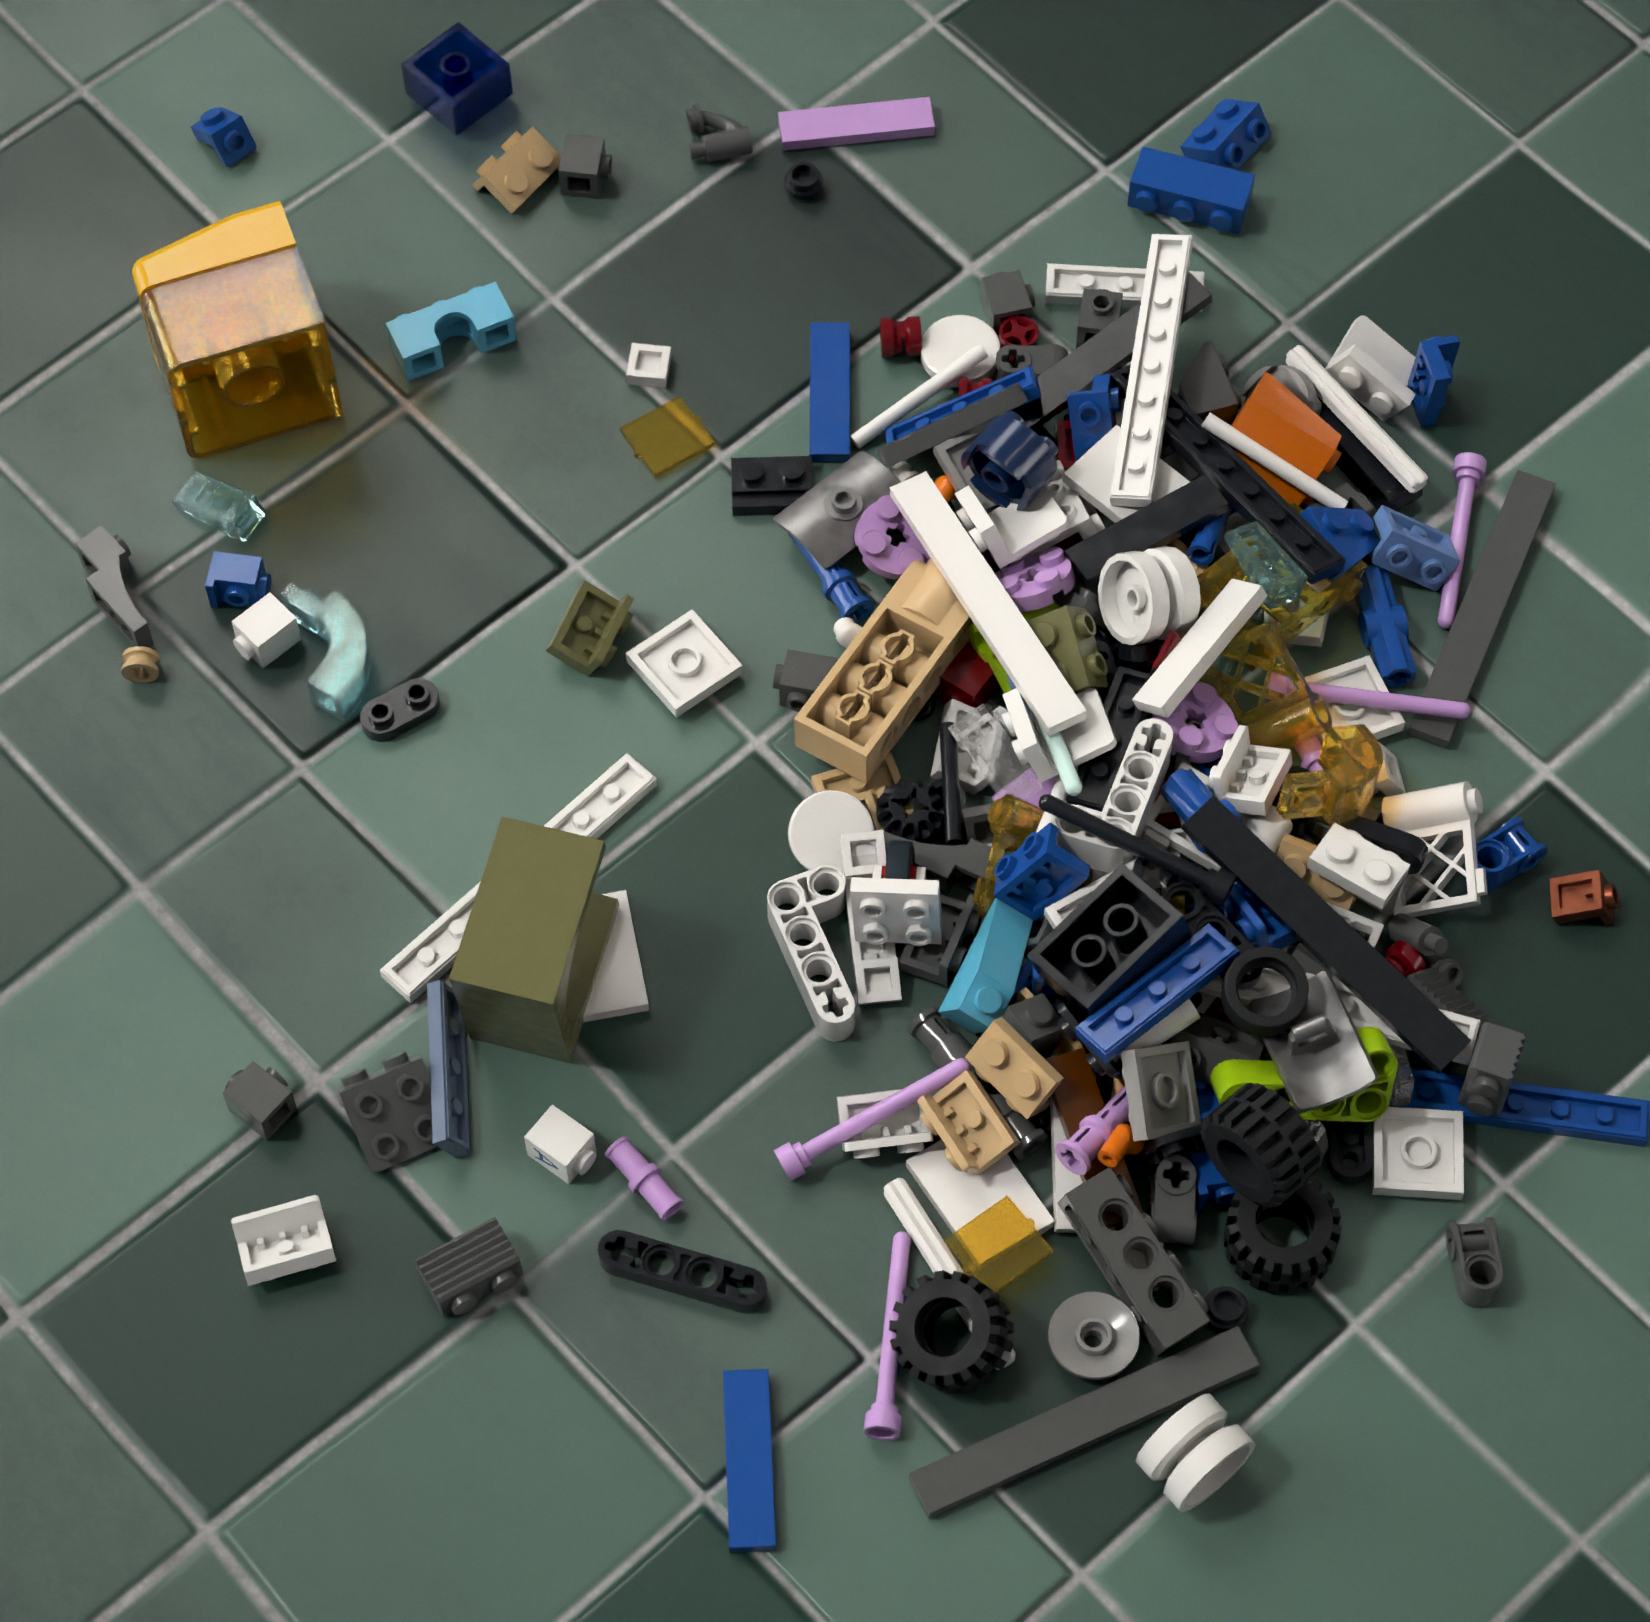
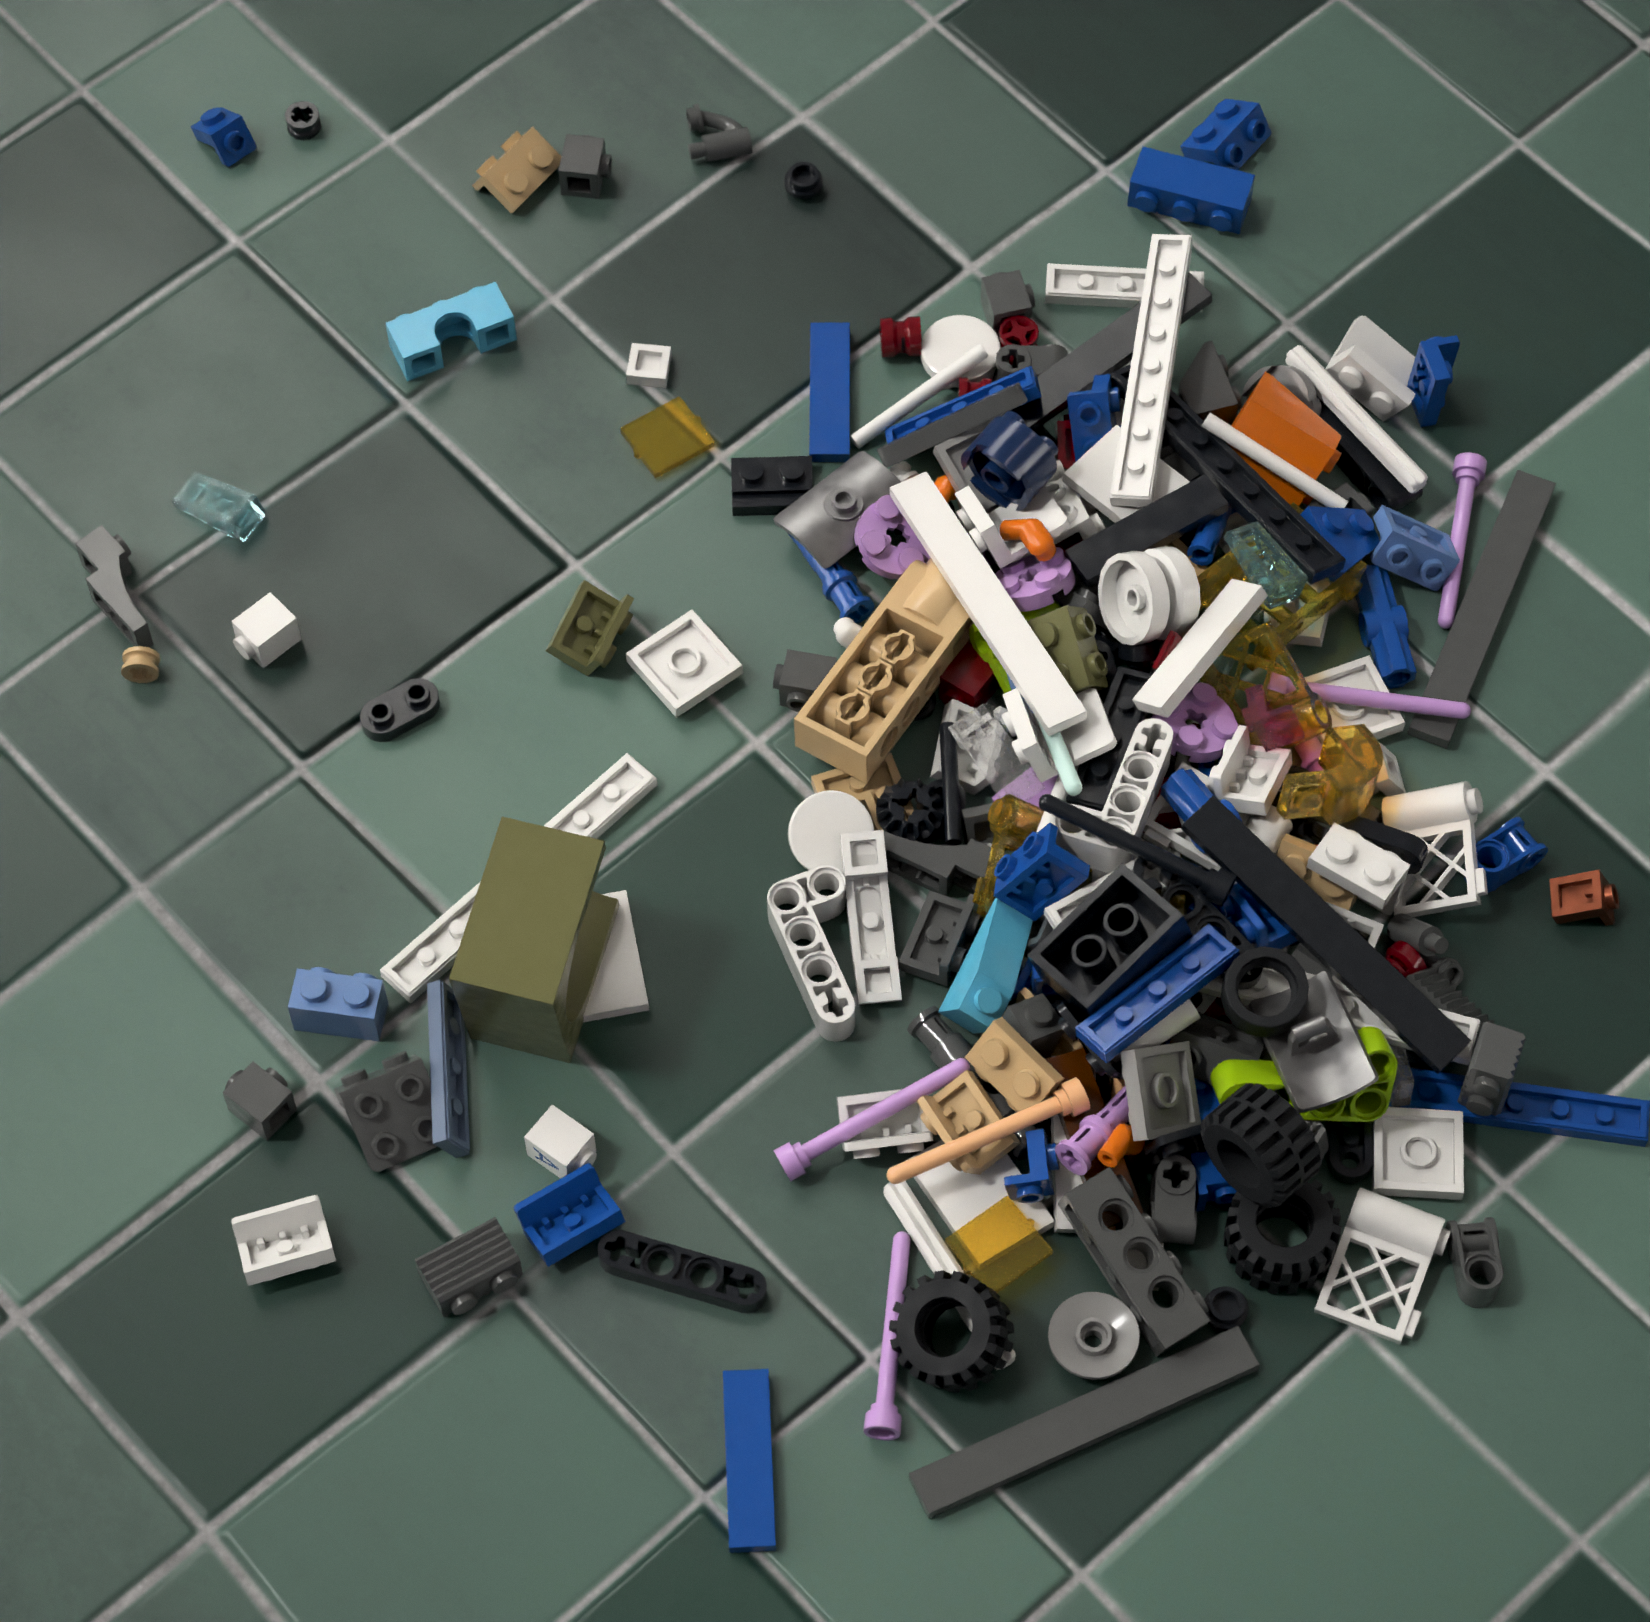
clear yellow piece [132,201,344,458] -> none
blue brick [205,551,272,608] -> none
clear light blue arch [280,583,371,722] -> none
clear blue brick [401,22,513,136] -> none
lavender pin [605,1136,684,1220] -> none
lavender tile [778,97,935,151] -> none
white plate [850,840,943,946] -> none
dark grey brick [1076,288,1123,348] -> none
white wheel [1135,1393,1256,1513] -> none
none -> black bush [285,101,321,140]
none -> medium blue brick [288,967,388,1042]
none -> blue bracket [513,1163,626,1267]
none -> light nougat piece [887,1077,1091,1184]
none -> orange arm [1000,518,1056,561]
none -> blue bracket [1004,1129,1060,1203]
none -> clear pink bracket [1242,684,1305,752]
none -> white piece [1314,1187,1451,1345]

